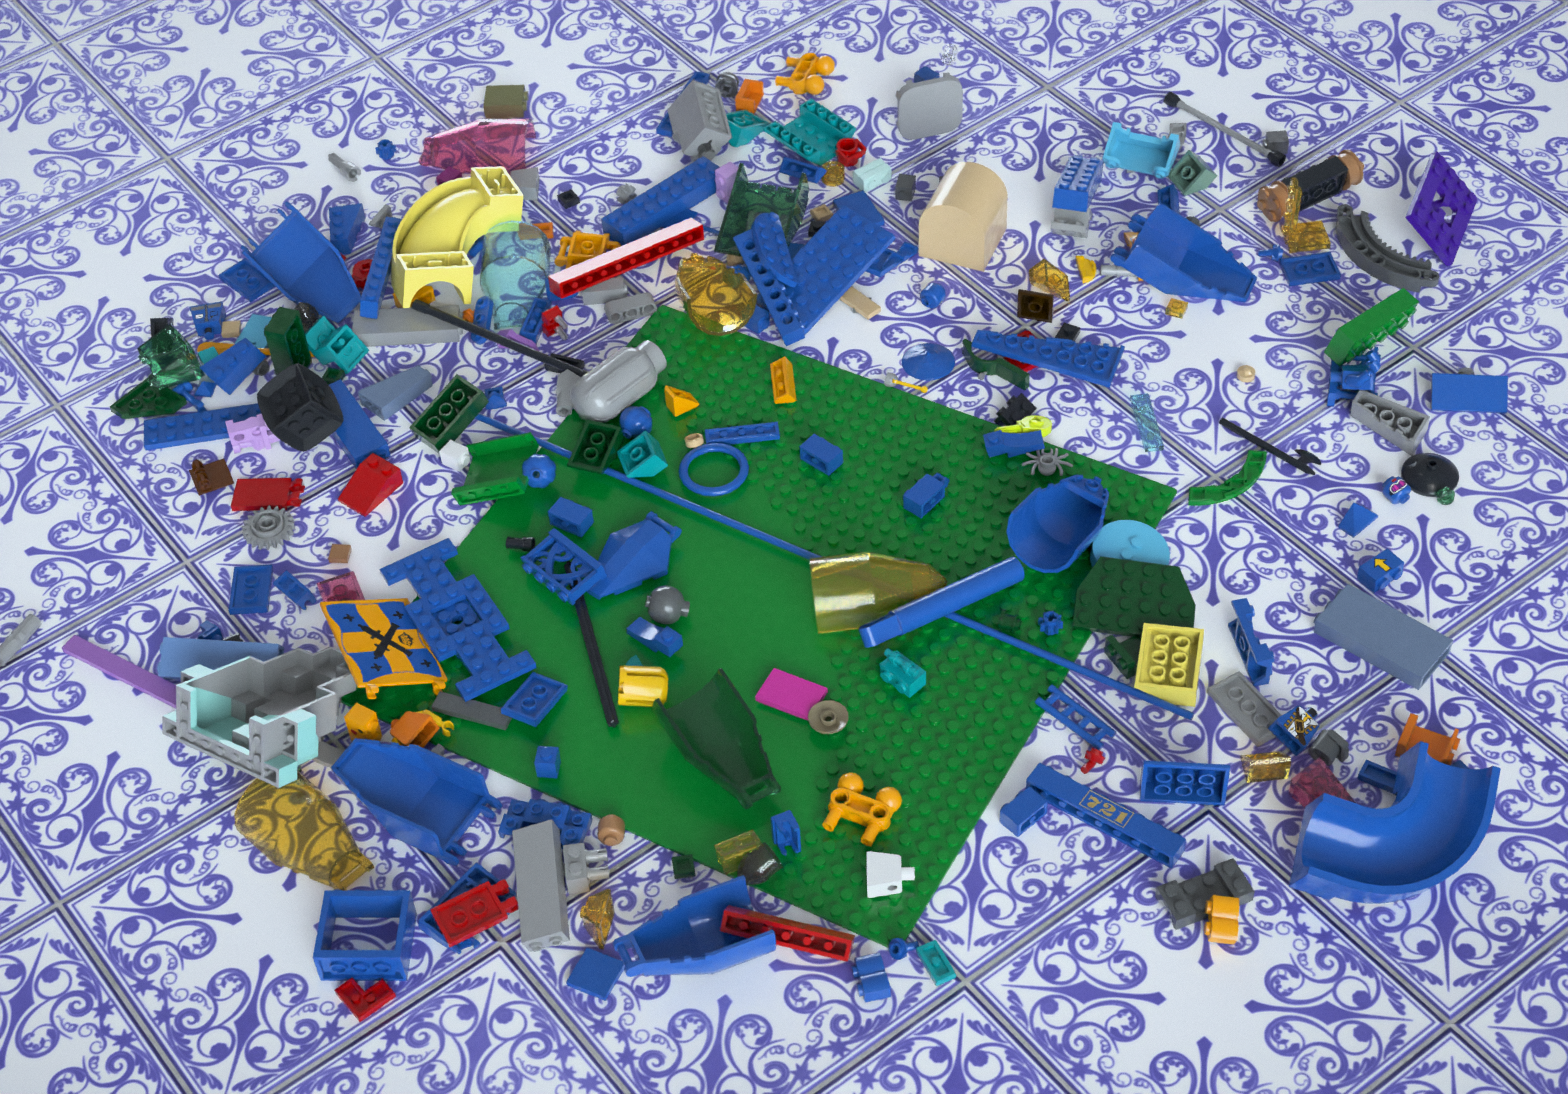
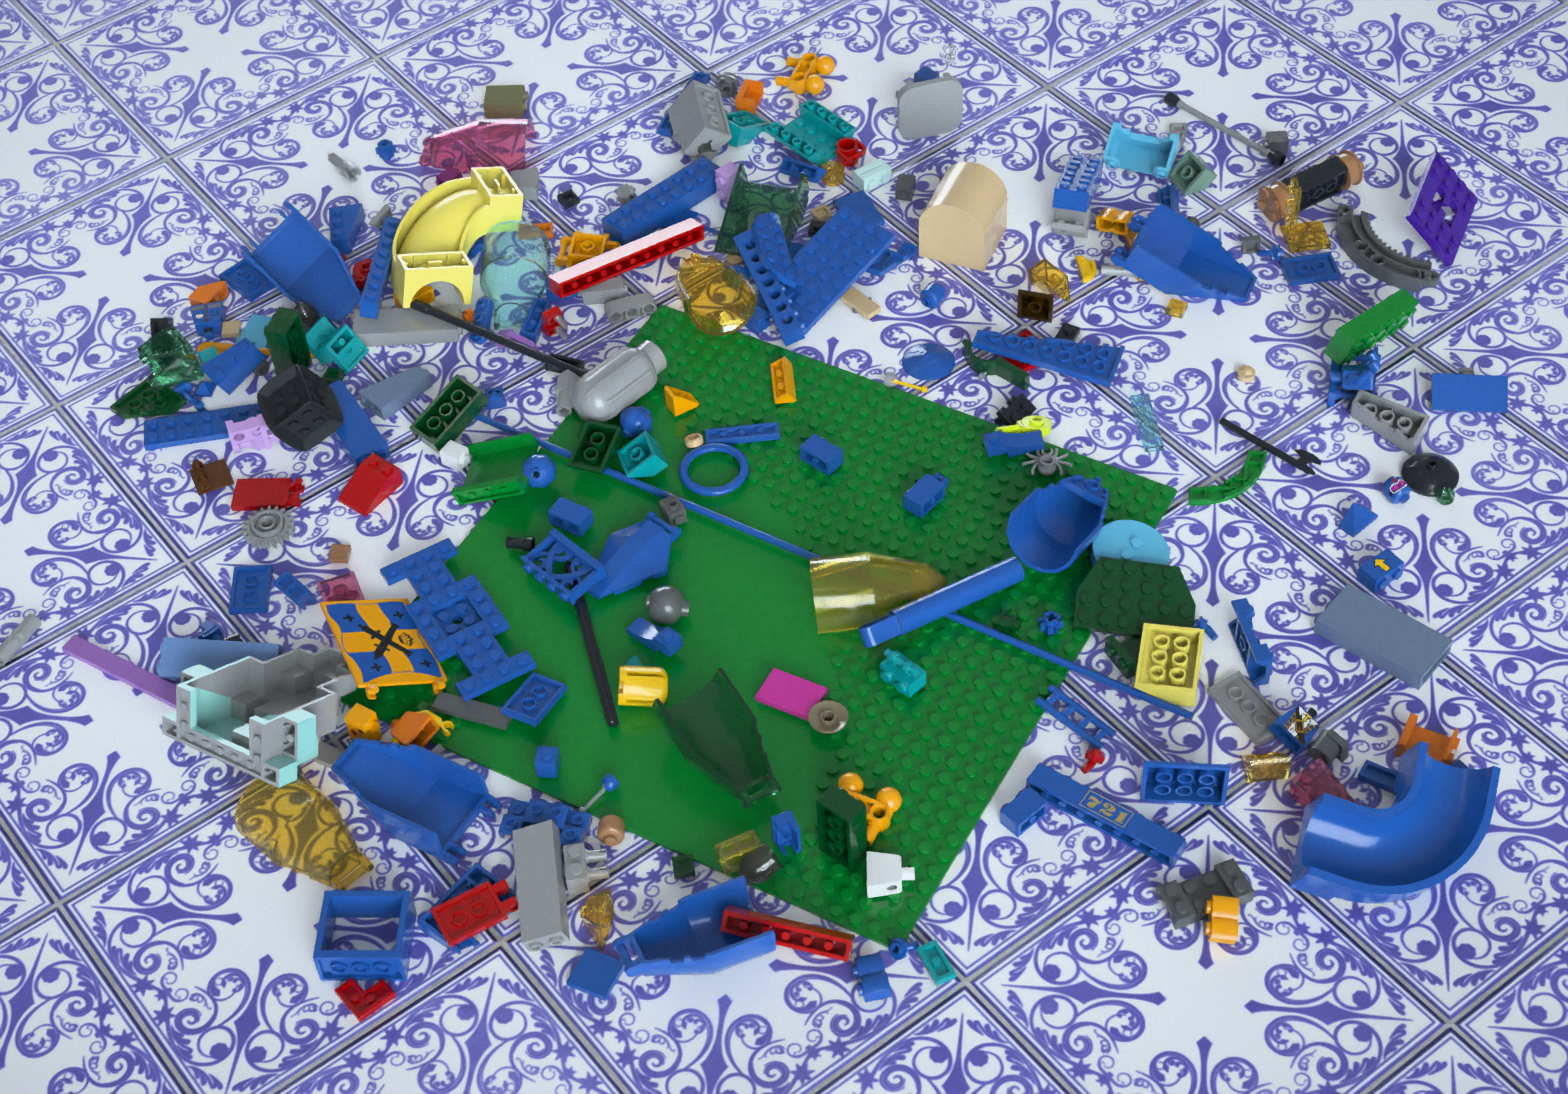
none -> orange slope [189,281,229,306]
none -> hinge [578,773,620,812]
none -> dark grey brick [659,494,687,527]
none -> dark green brick [816,784,868,872]
none -> light orange brick [1096,208,1135,235]
none -> blue plate [1193,616,1218,641]
none -> dark grey plate [1241,235,1261,255]

